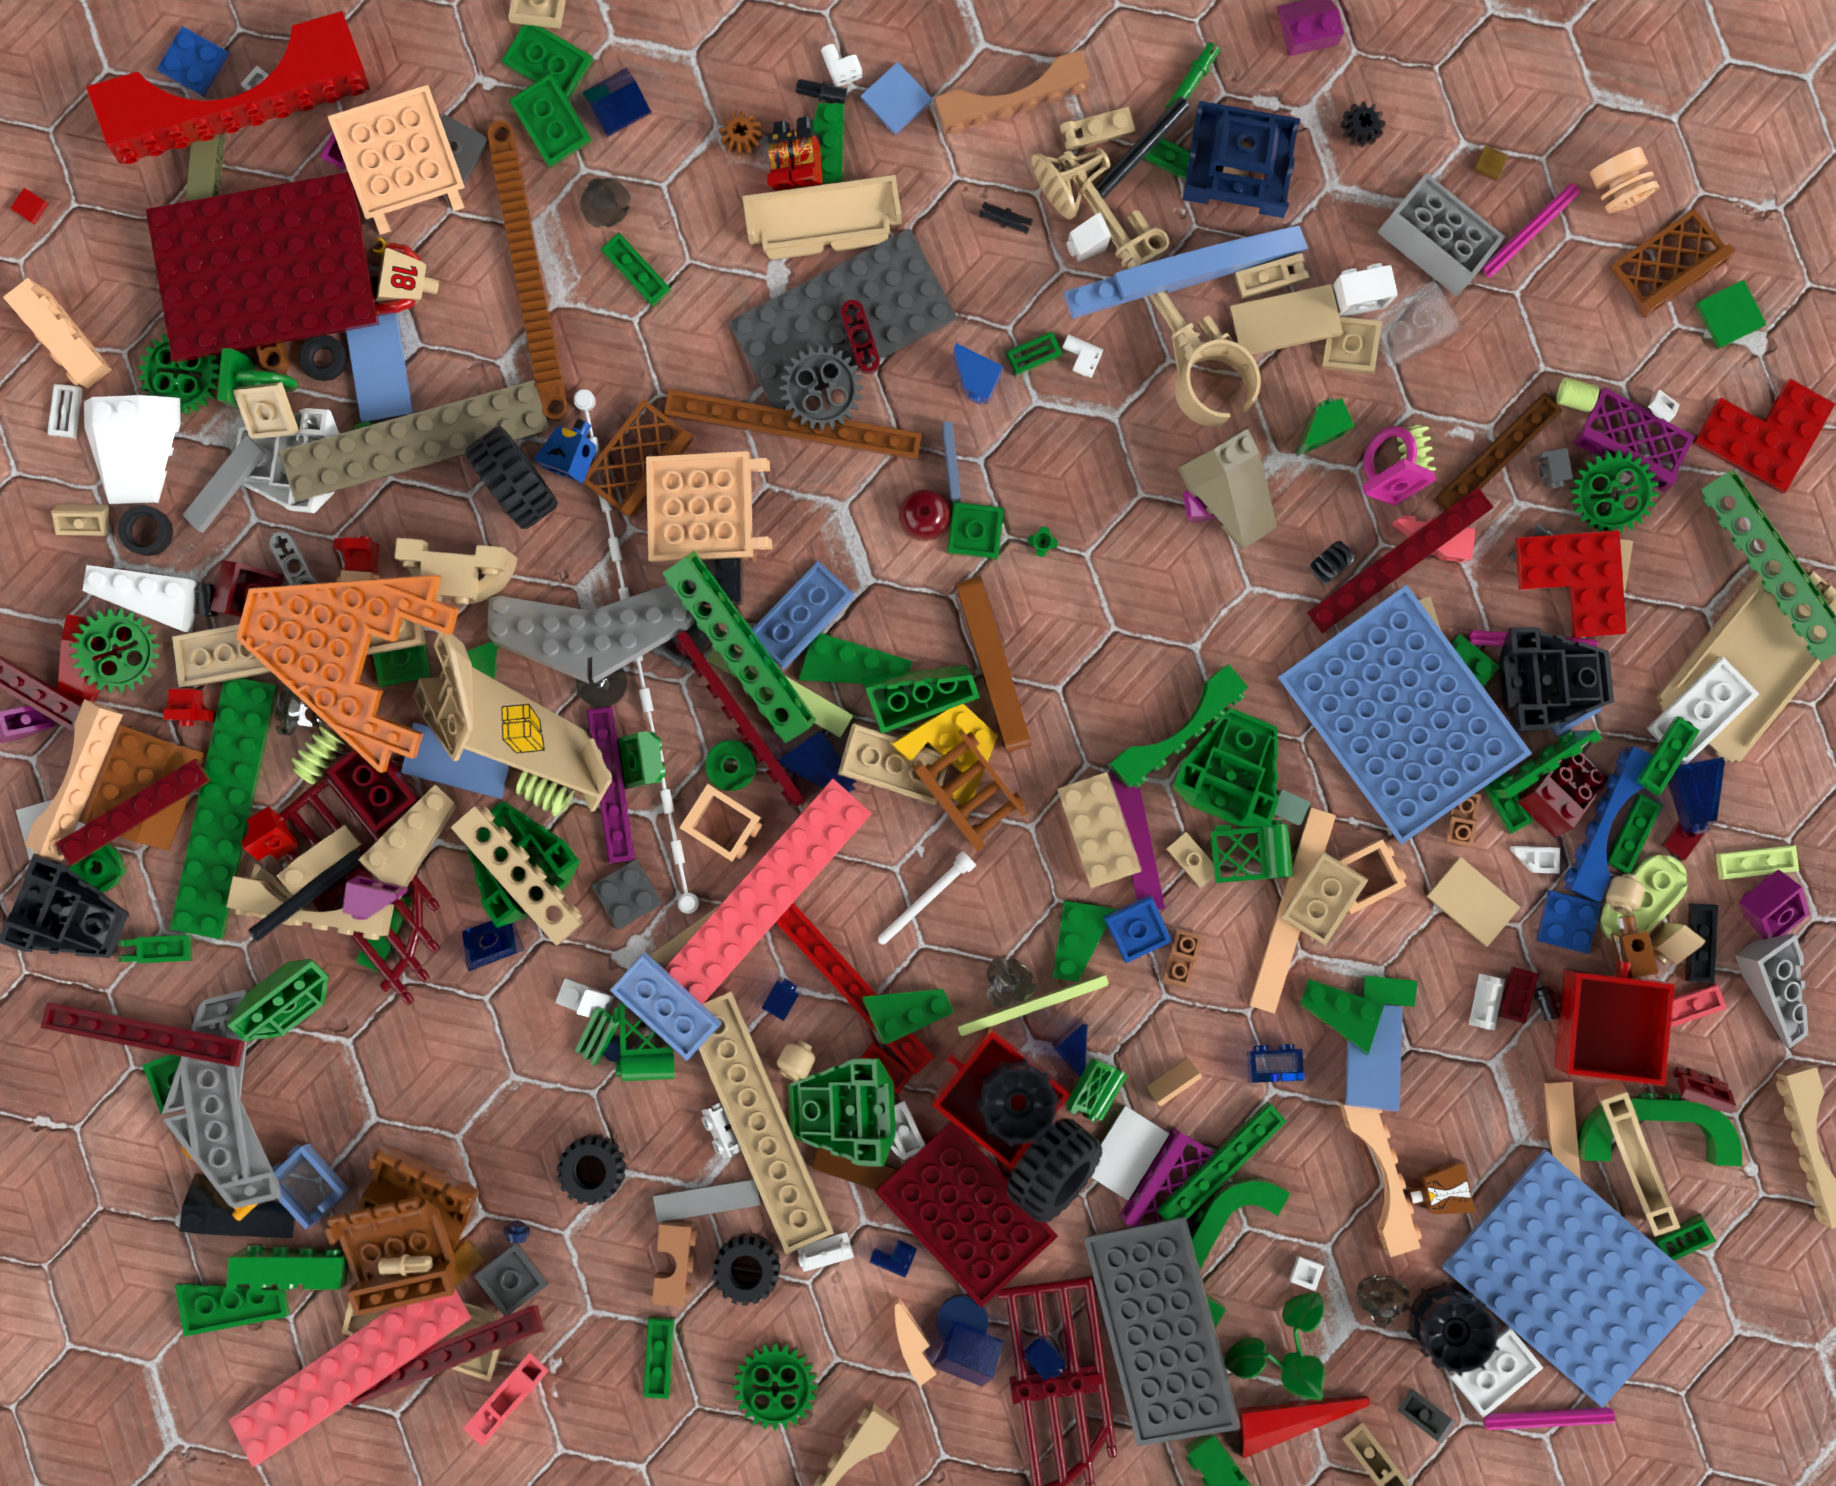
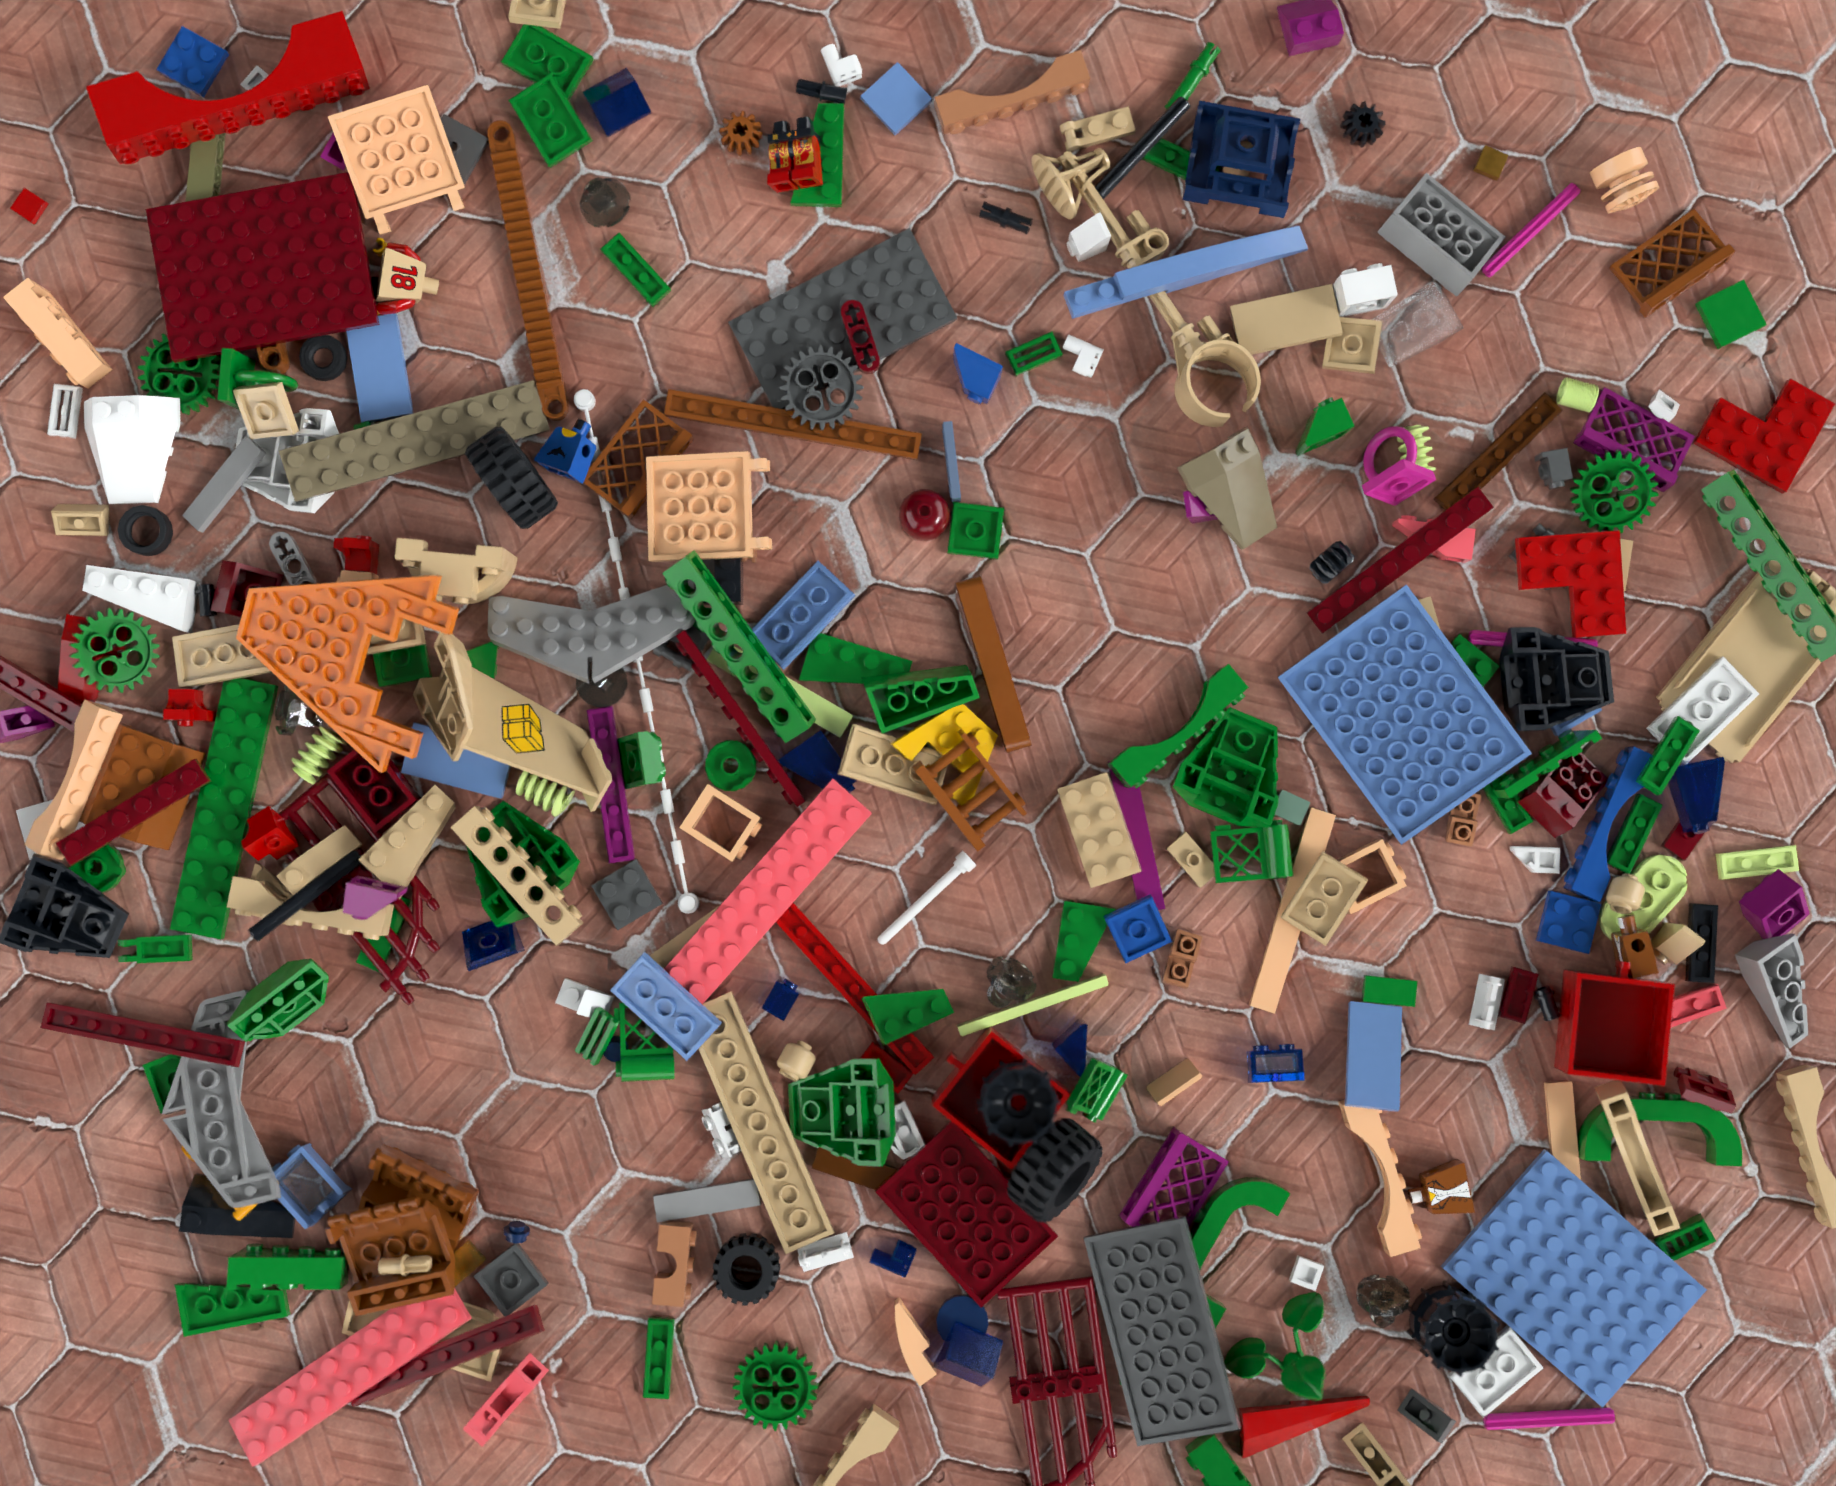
black tyre [556,1134,627,1205] -> none
tan slope [742,175,902,260] -> none
clear blue brick [1023,1333,1066,1381] -> none
green plate [1027,526,1058,557] -> none
white tile [1092,1105,1169,1200] -> none
green tile [1156,1101,1287,1220] -> none
tan plate [1234,254,1310,299] -> none
green wing [1300,979,1384,1056] -> none
tan tile [1426,857,1520,947] -> none

